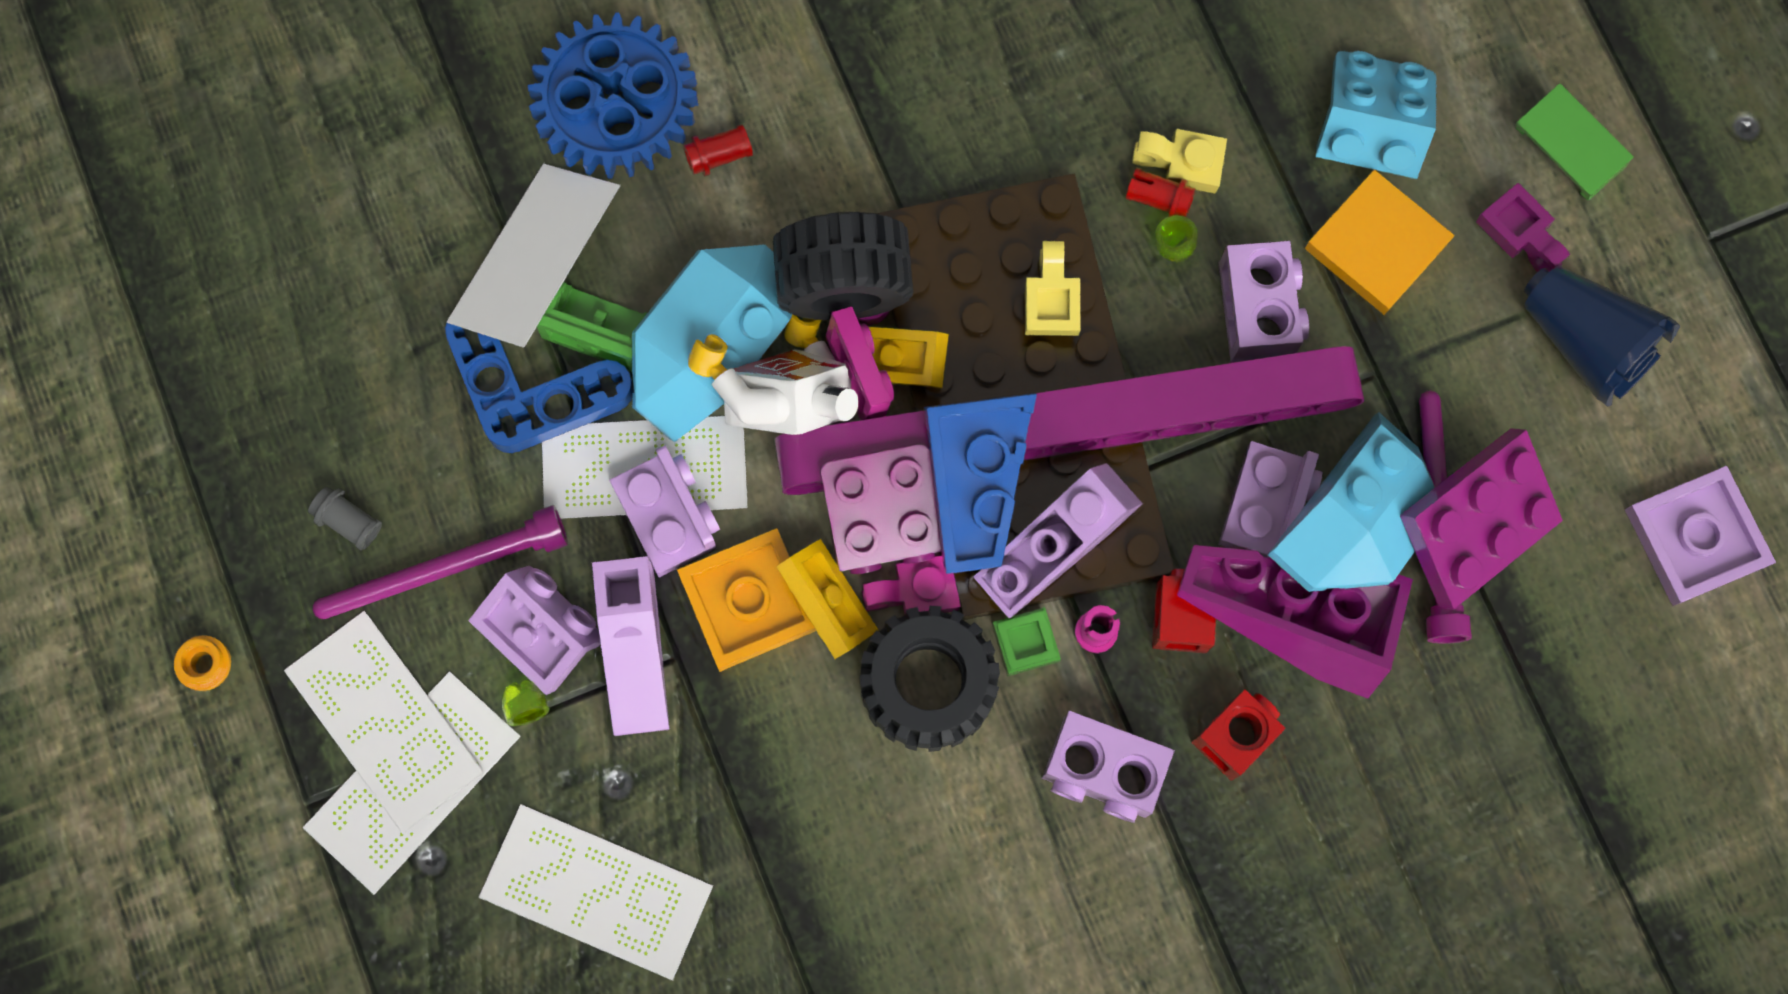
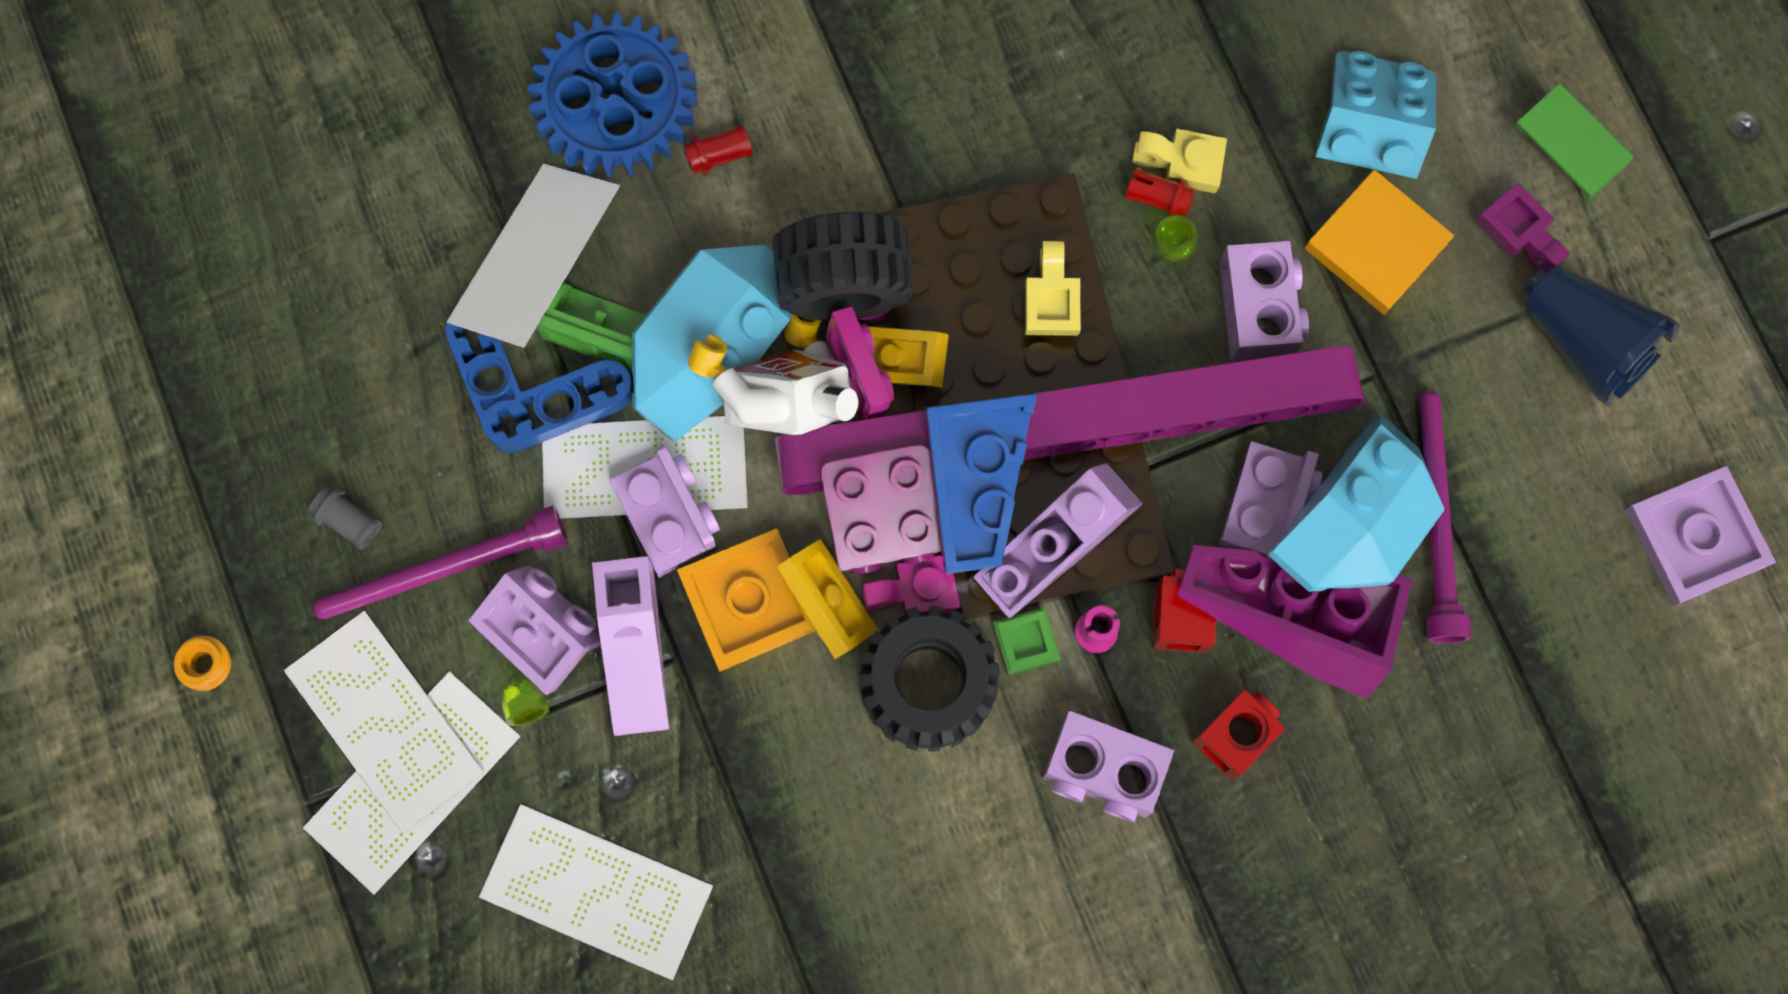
magenta plate [1400,428,1563,610] -> none

